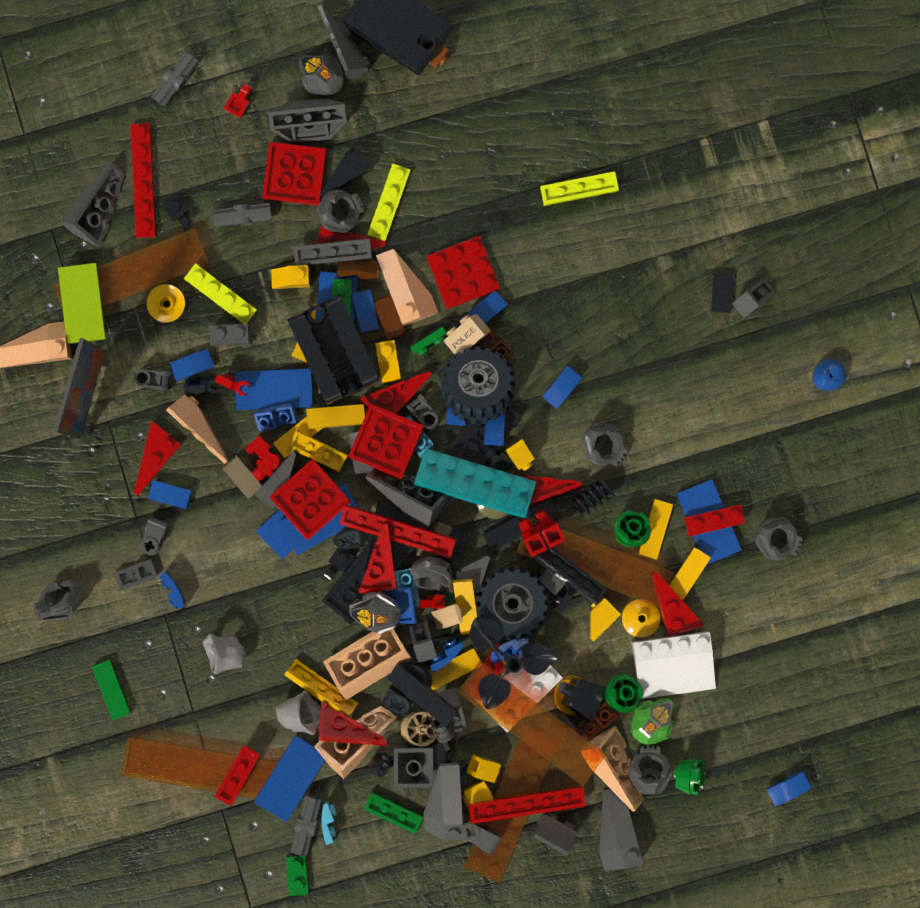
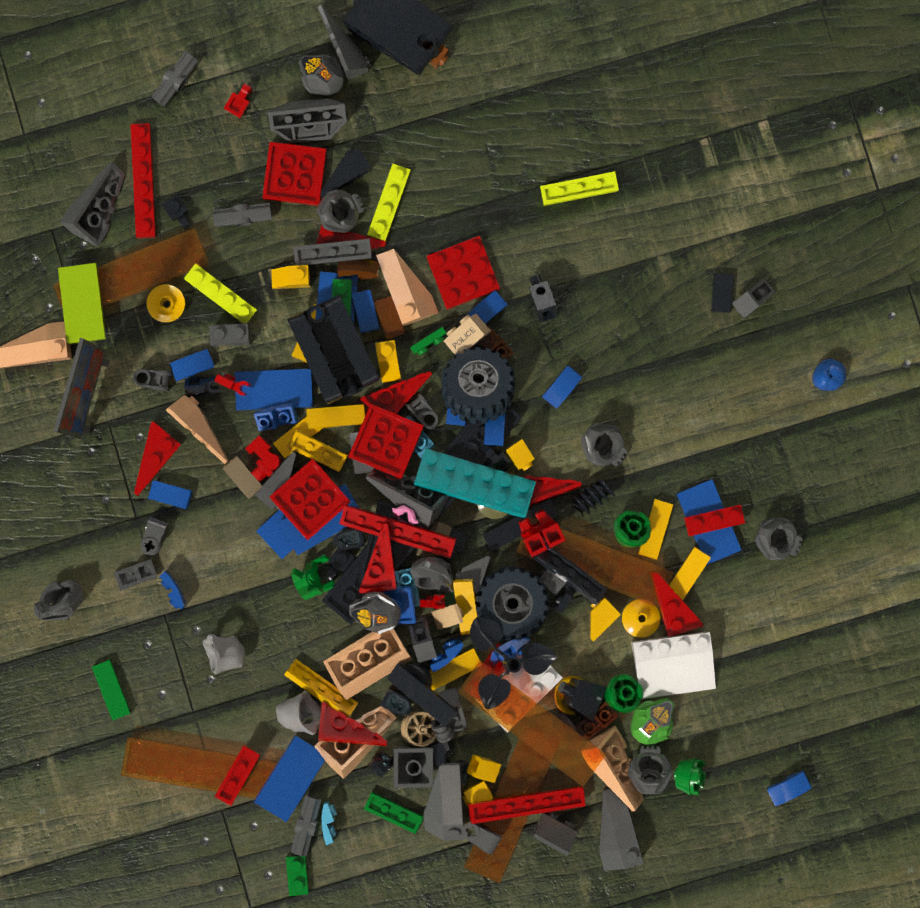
none -> green piece [291,555,334,600]
none -> bright pink piece [392,505,418,526]
none -> black torso [529,275,557,323]

